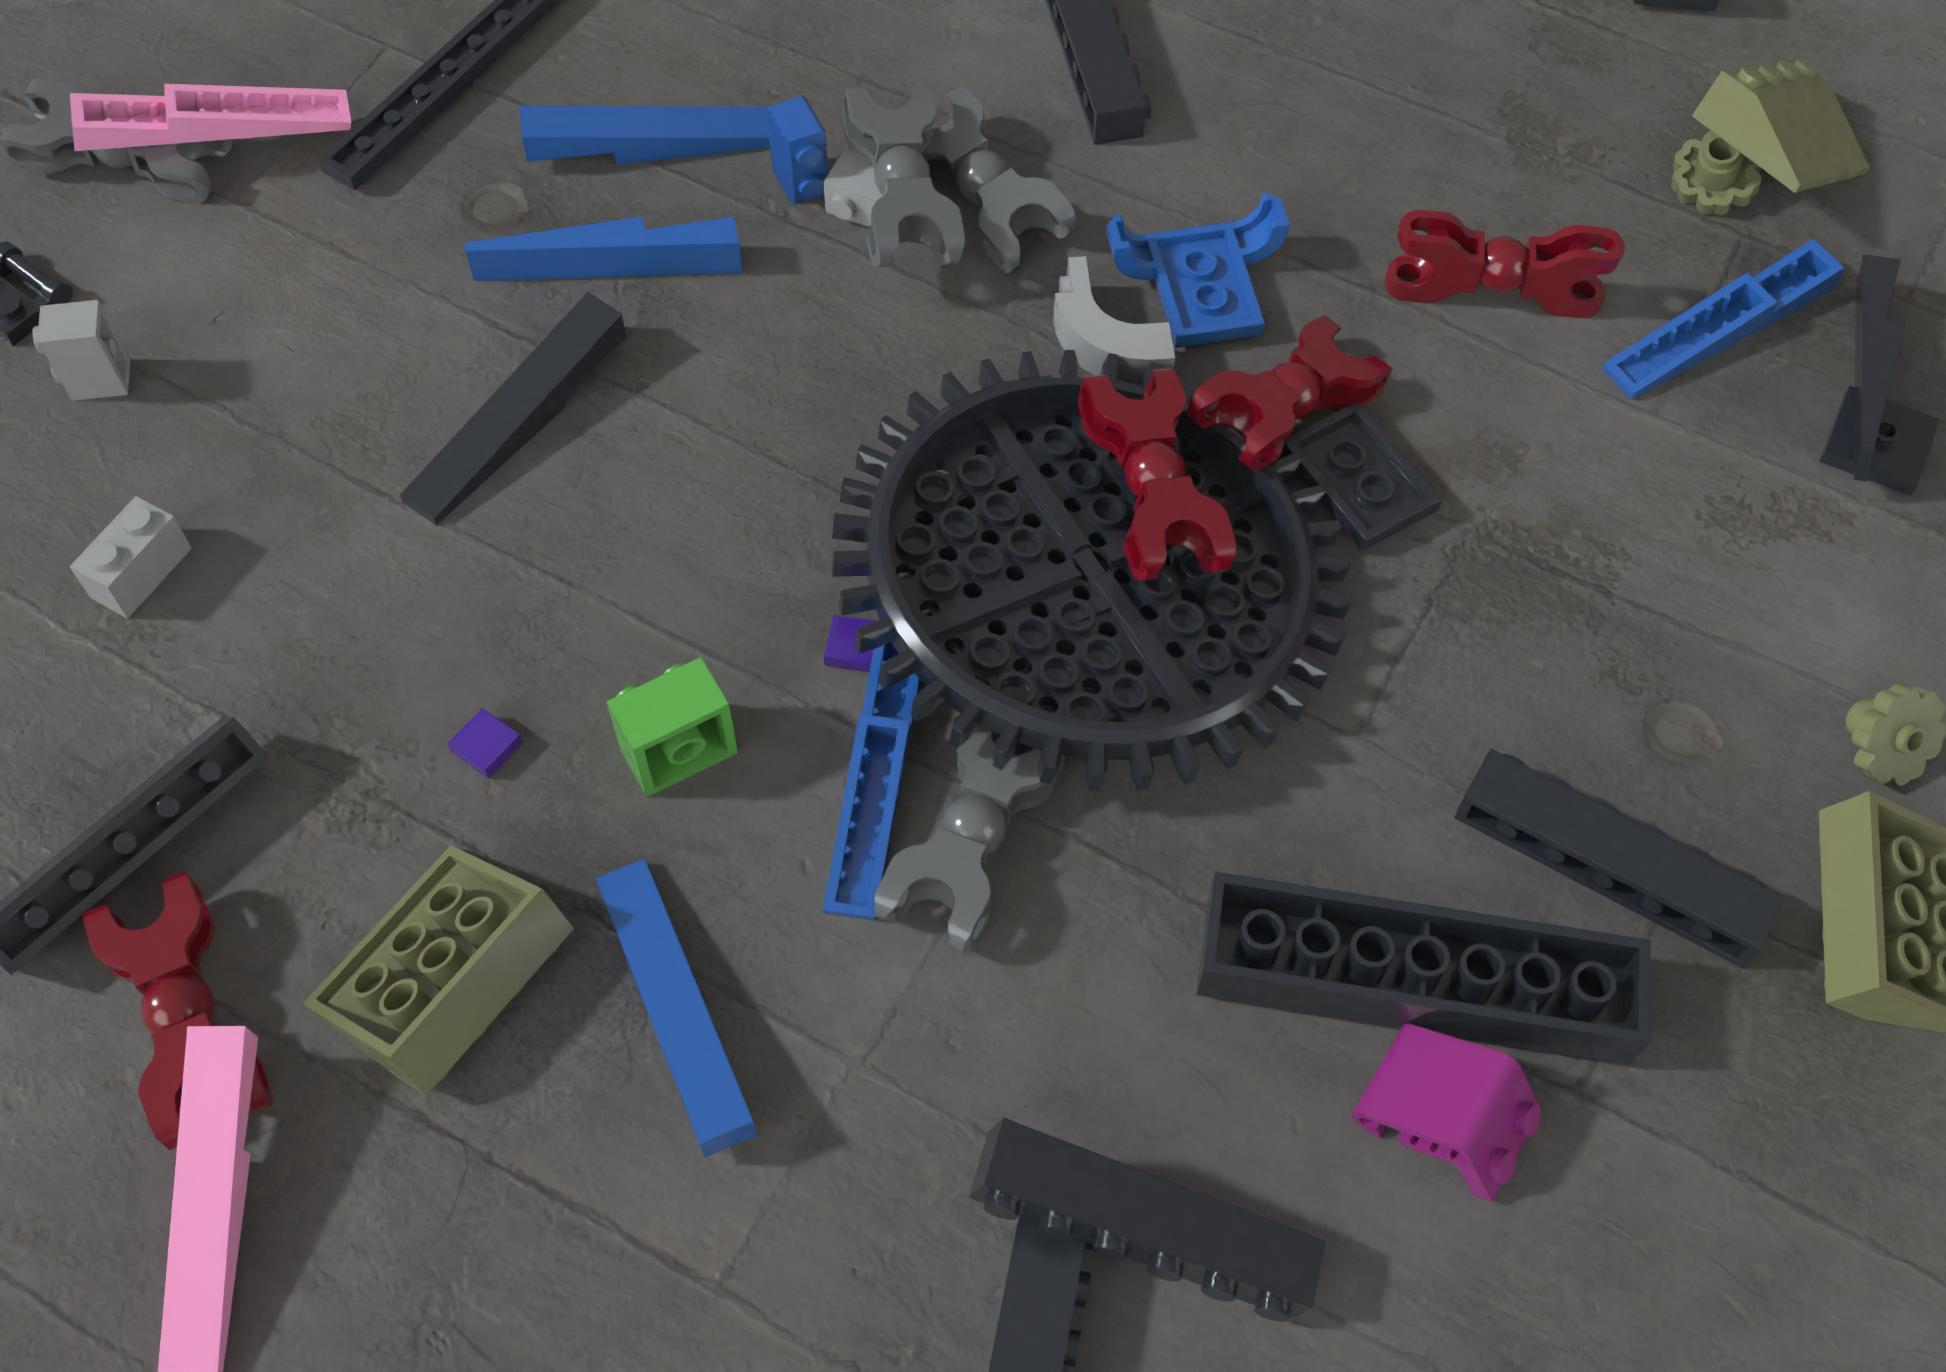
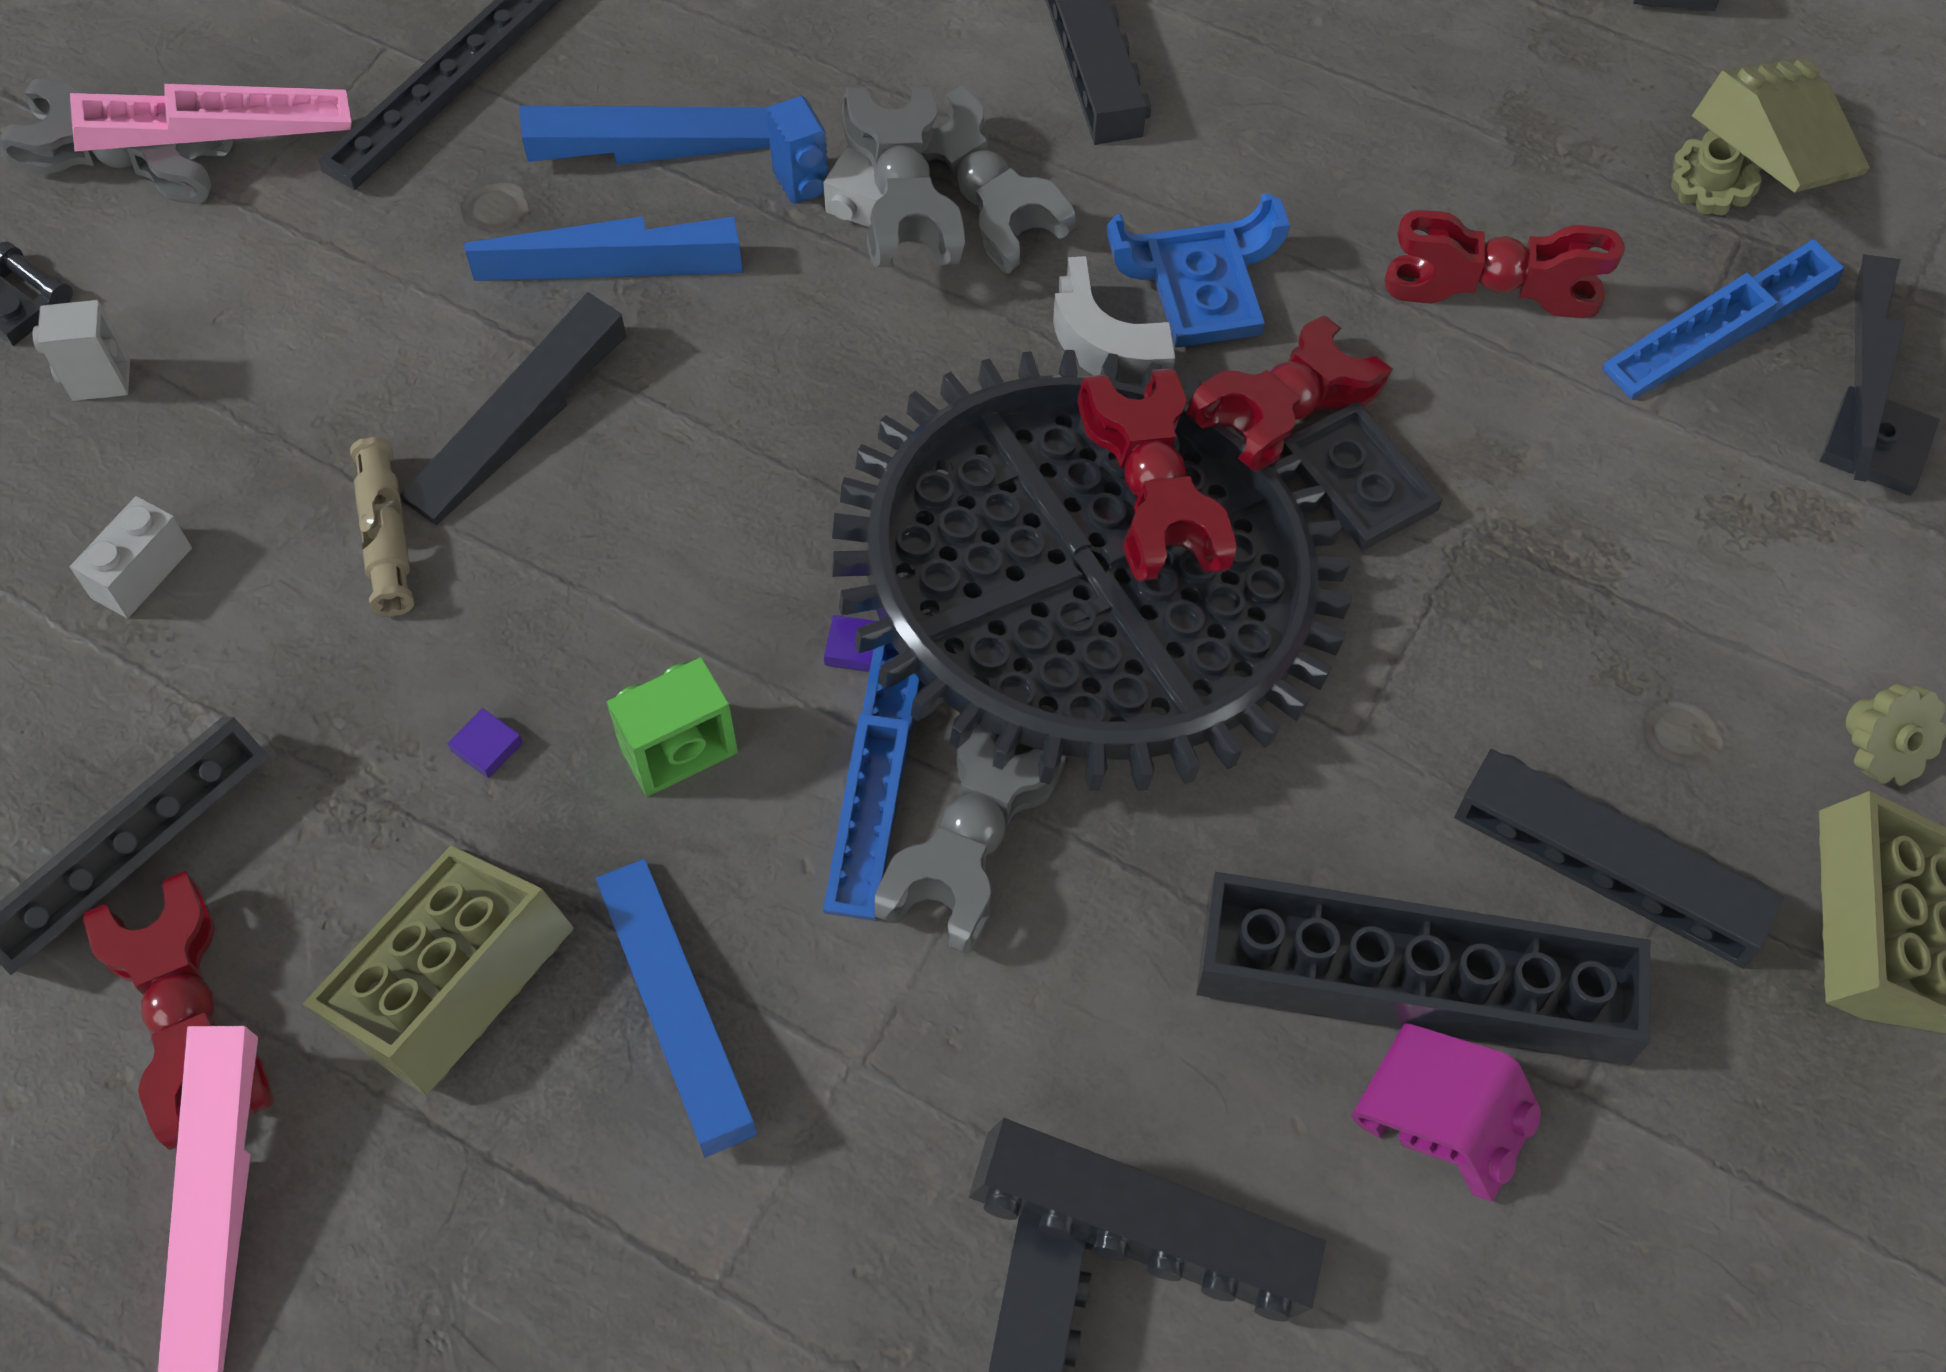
none -> dark tan piece [350,437,414,617]

